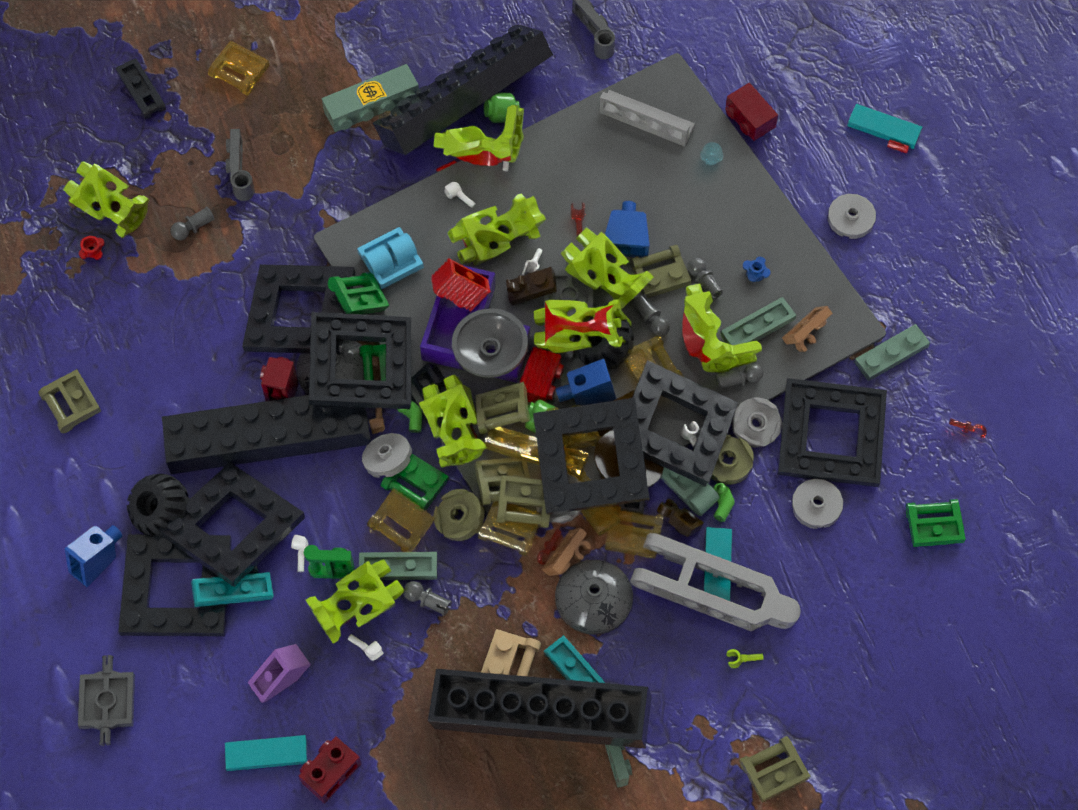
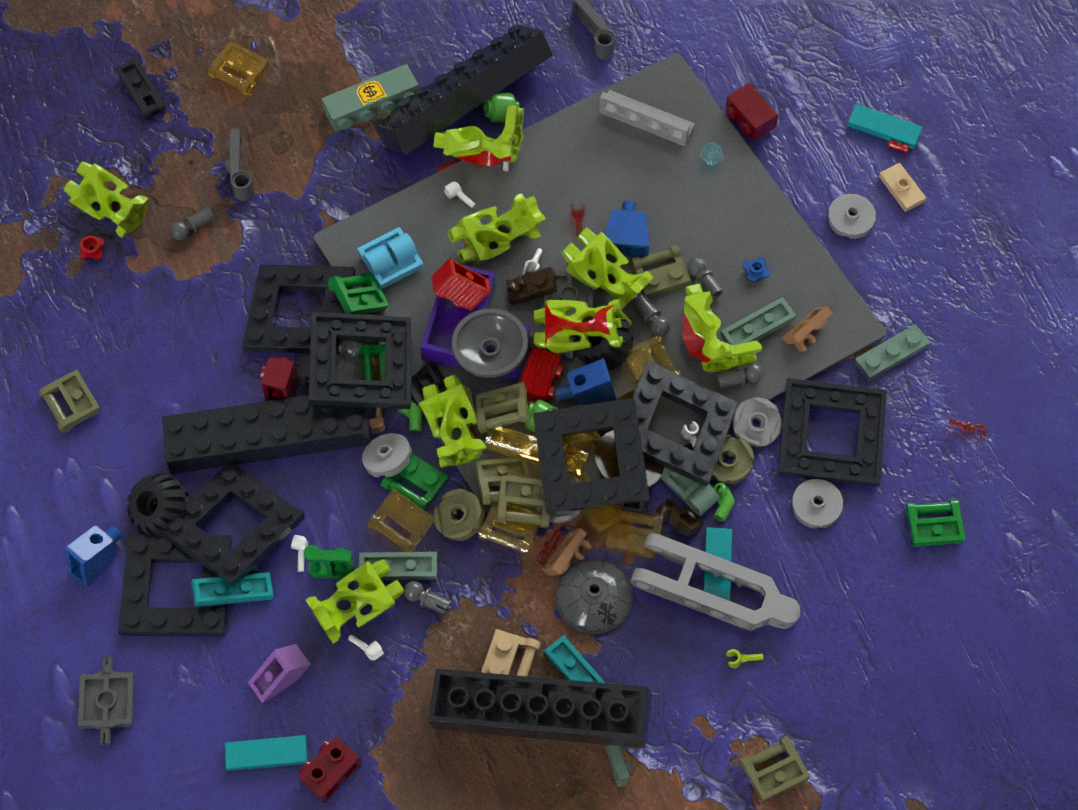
none -> tan plate [879,163,926,212]

